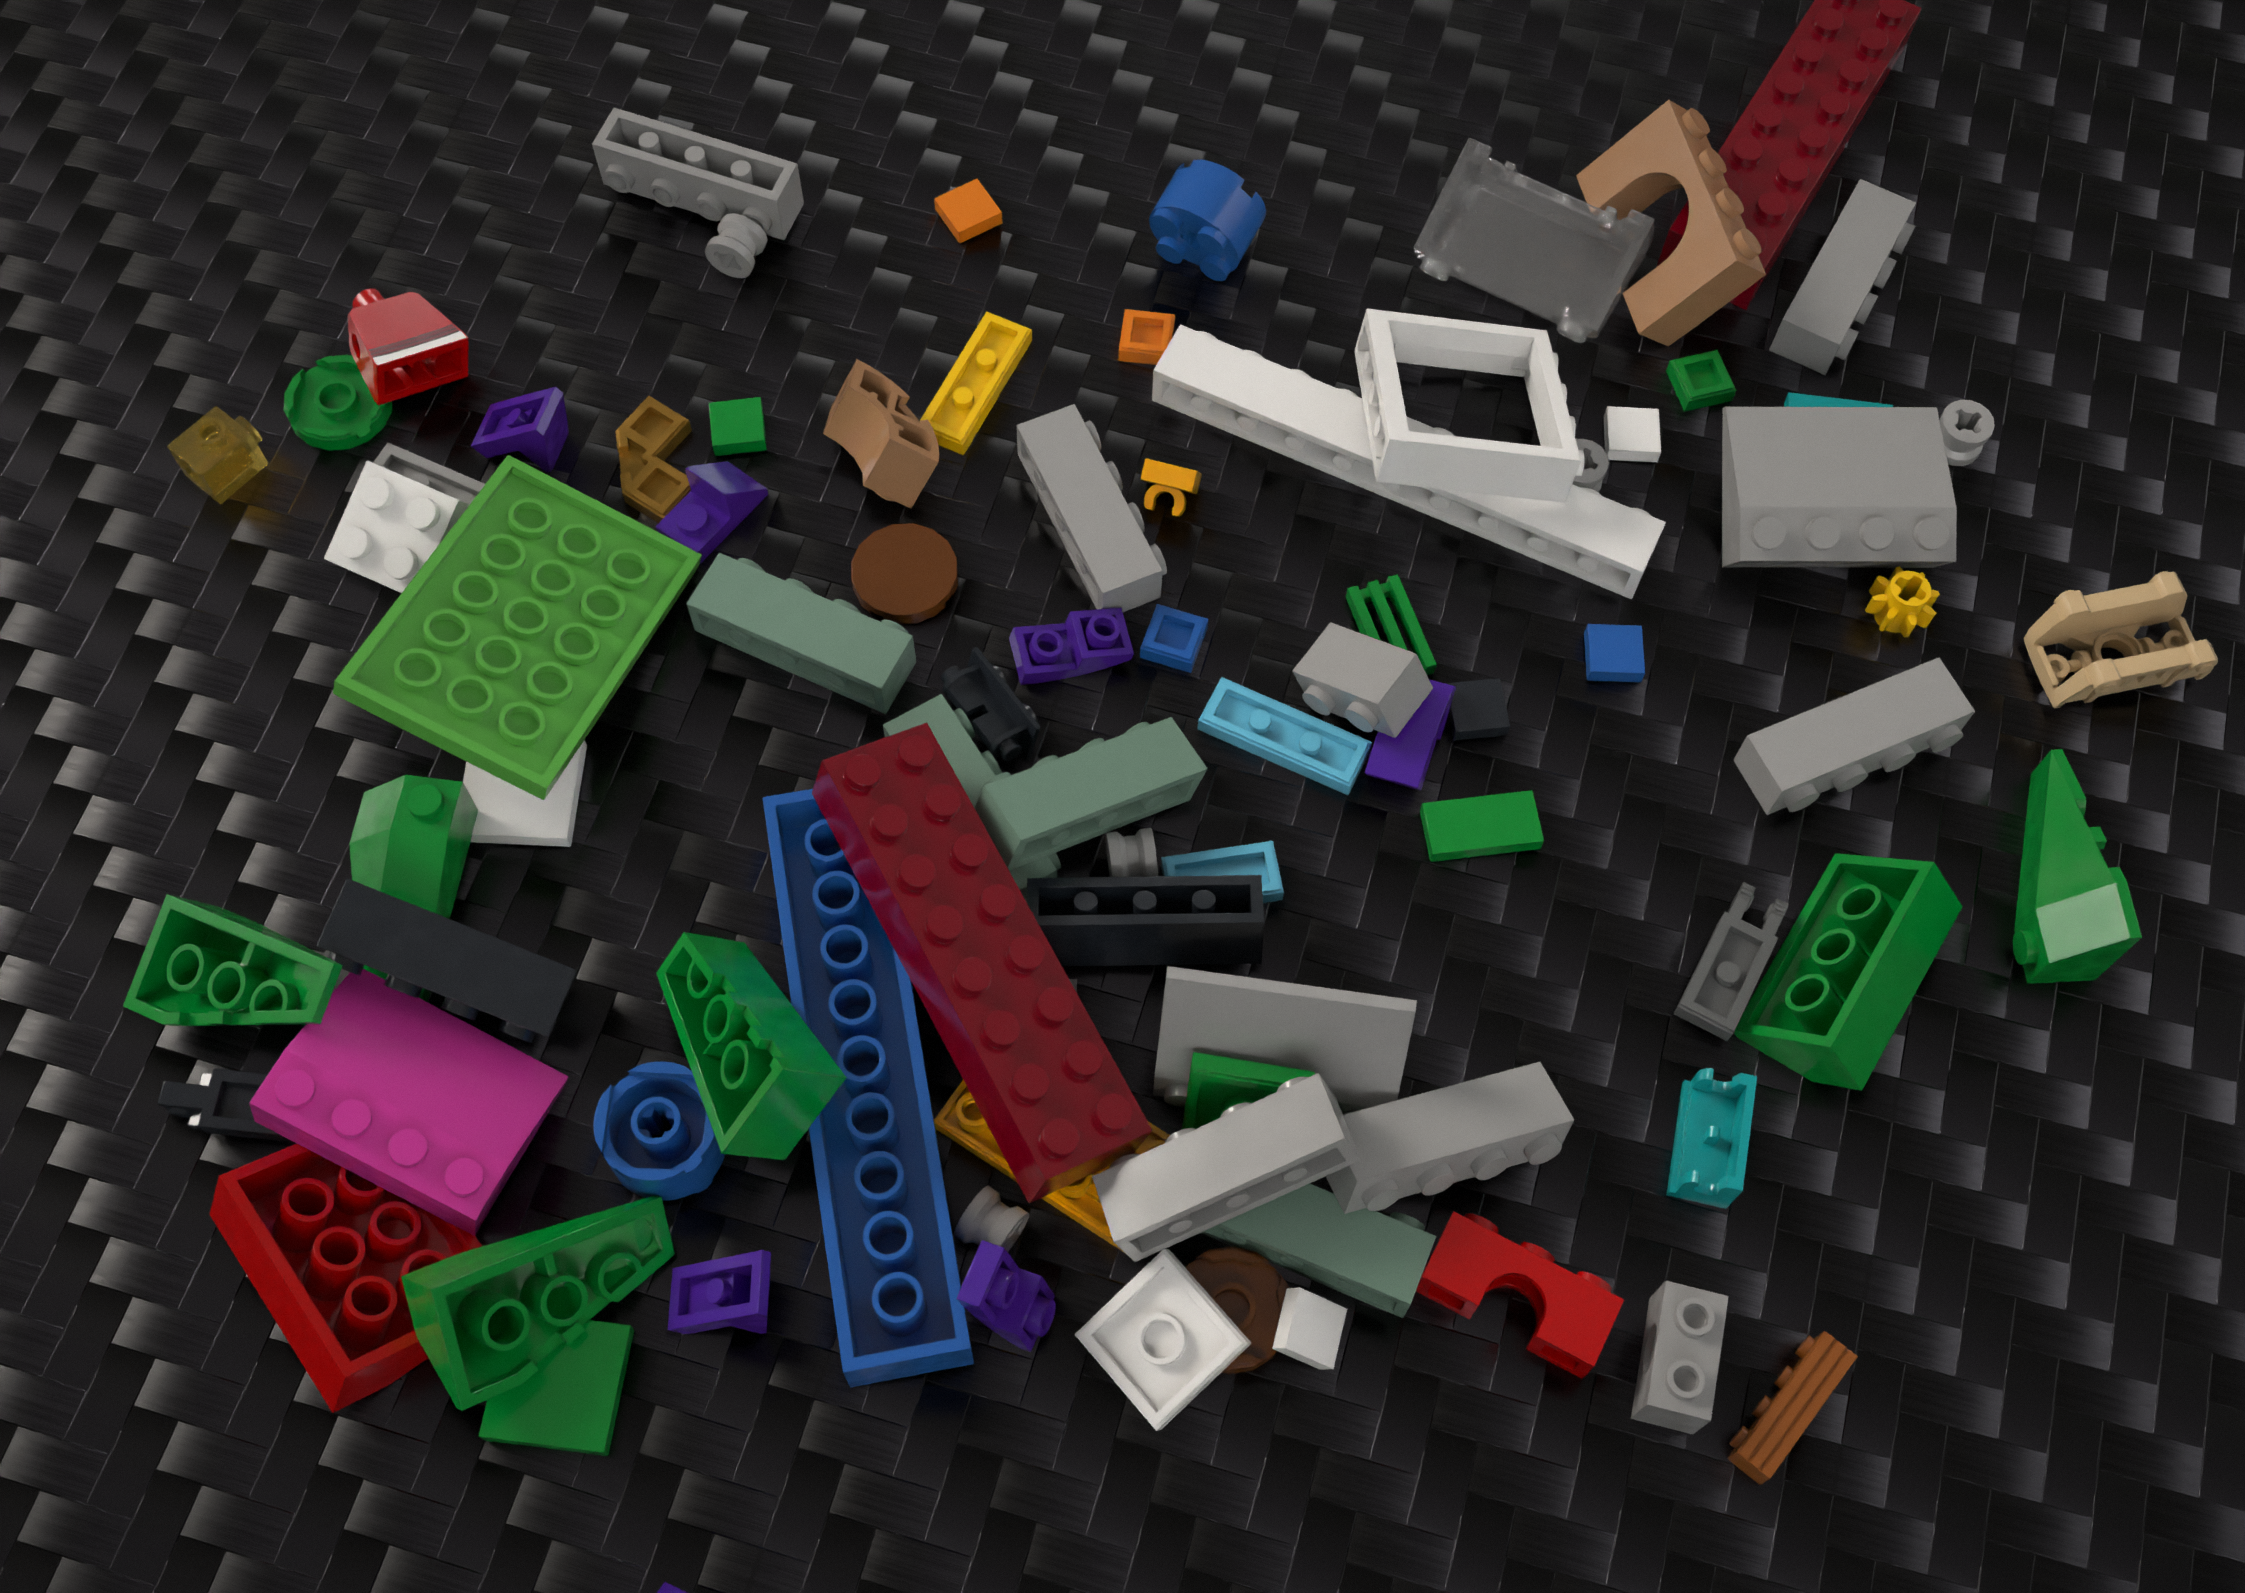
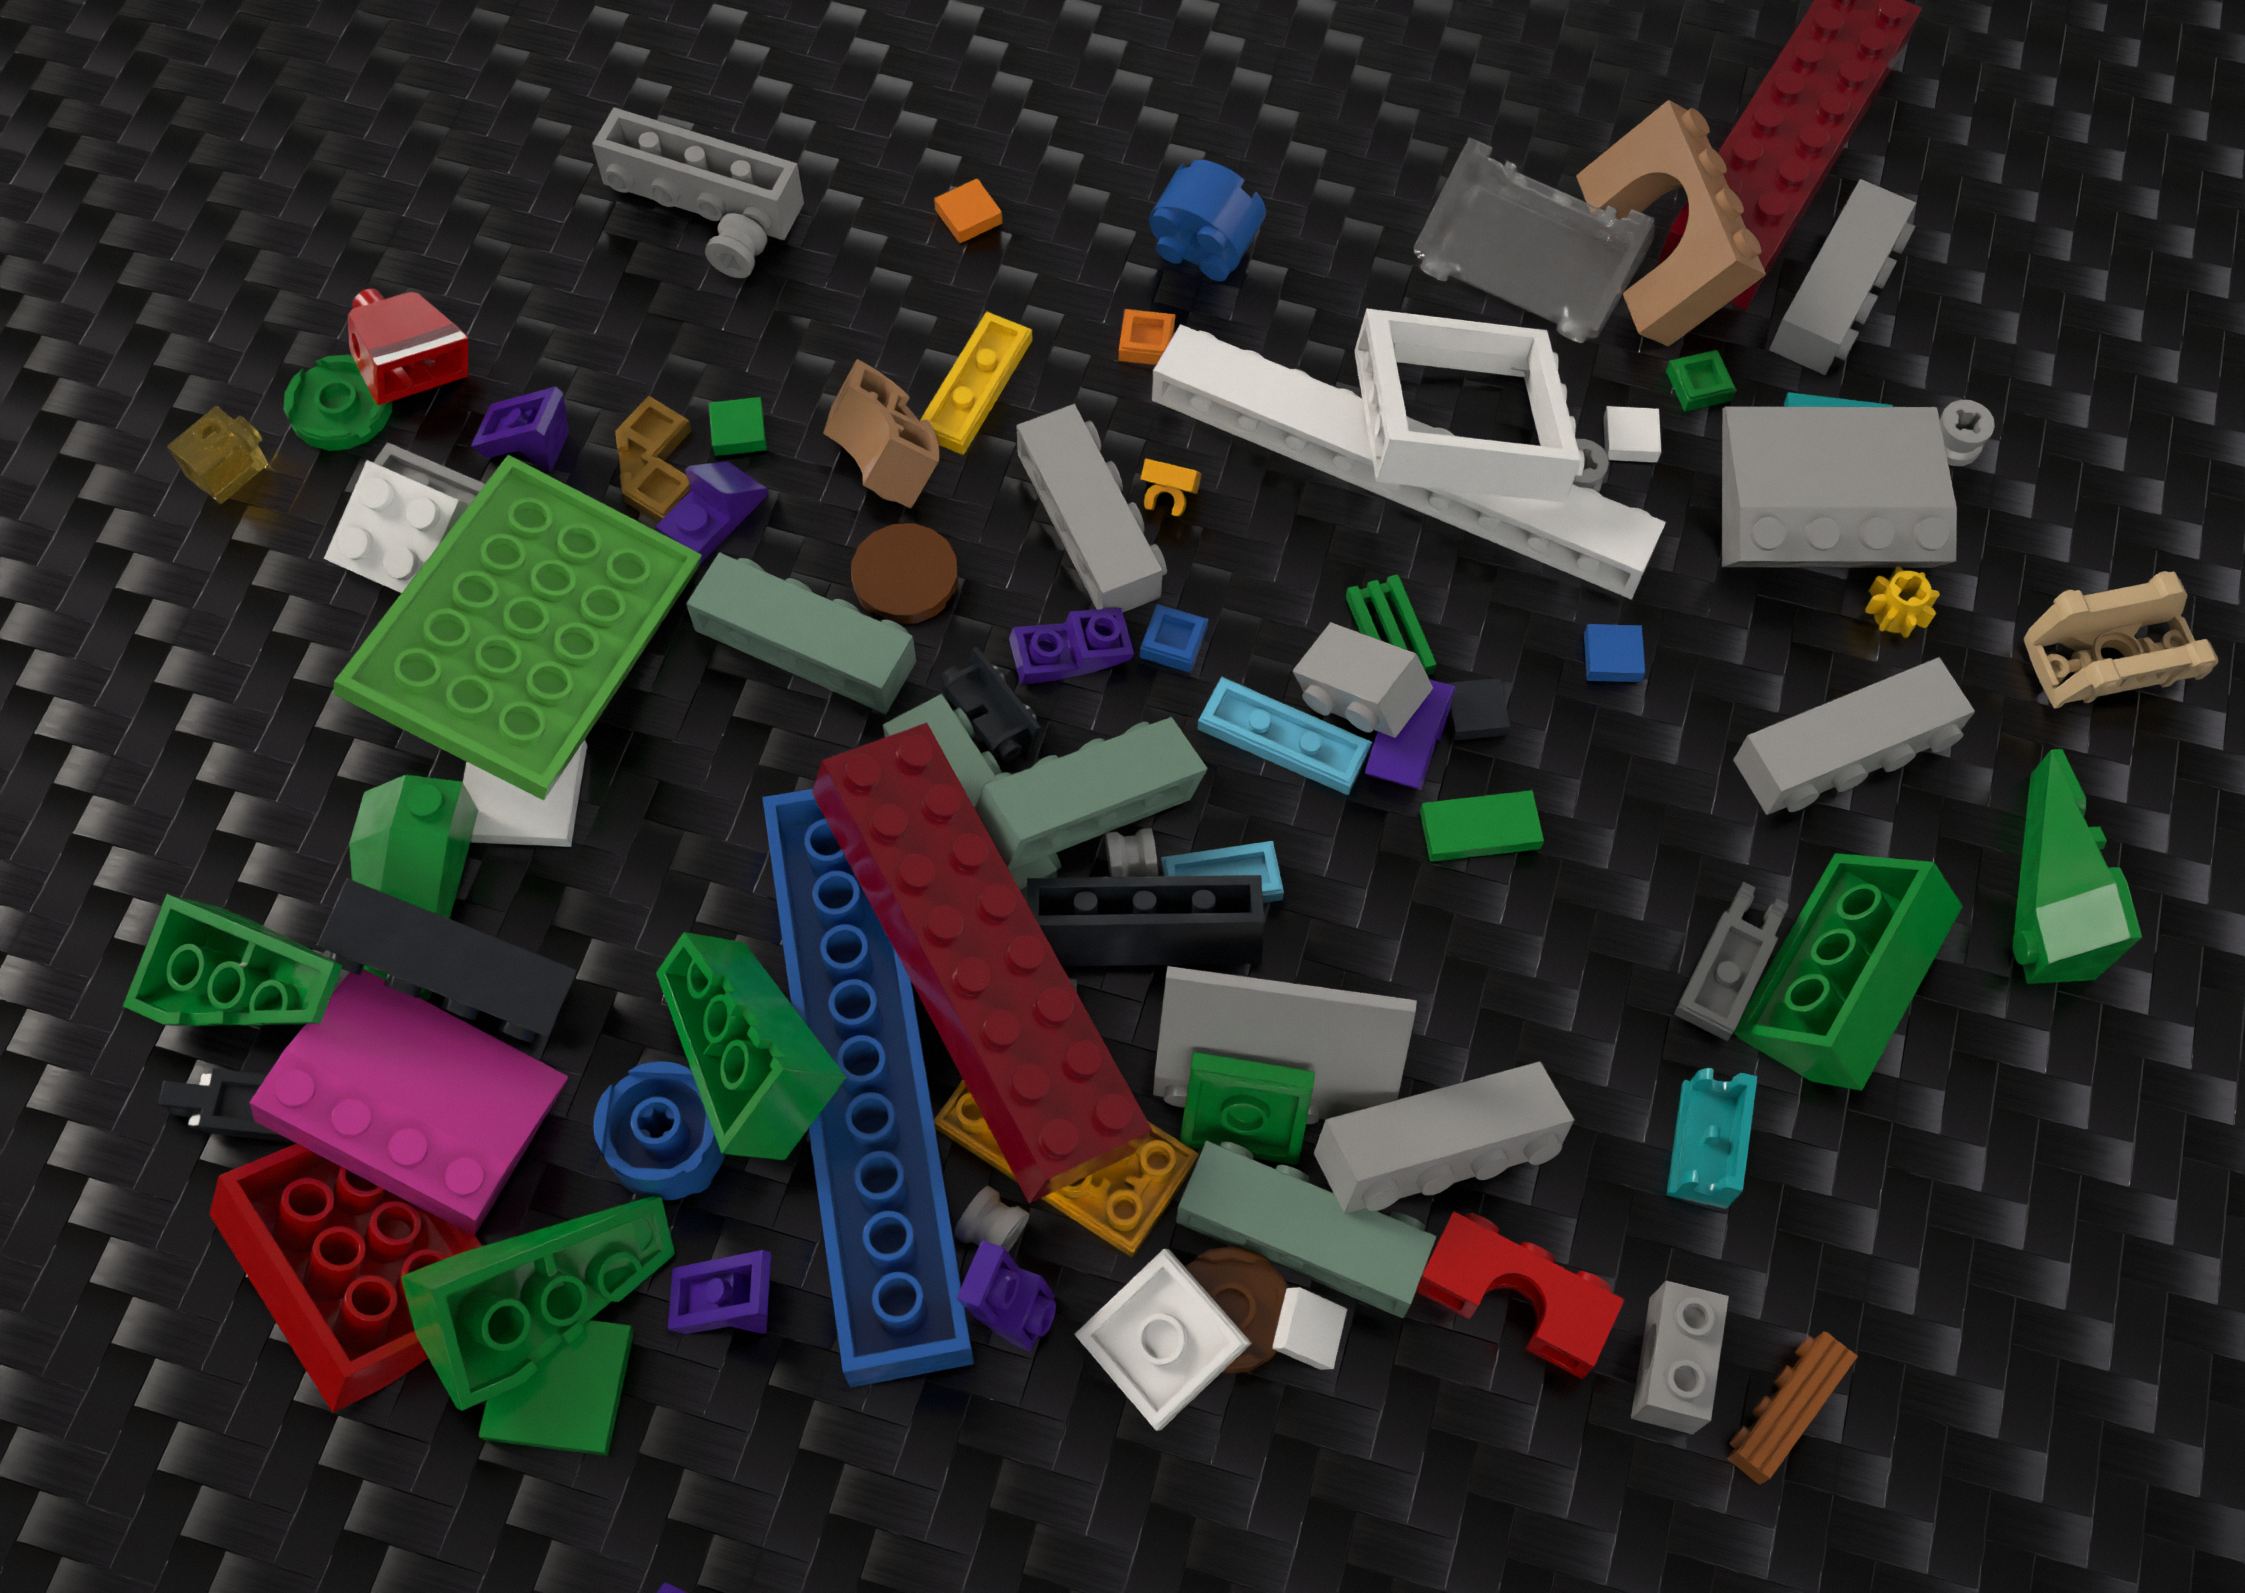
light grey brick [1092,1073,1361,1262] -> none

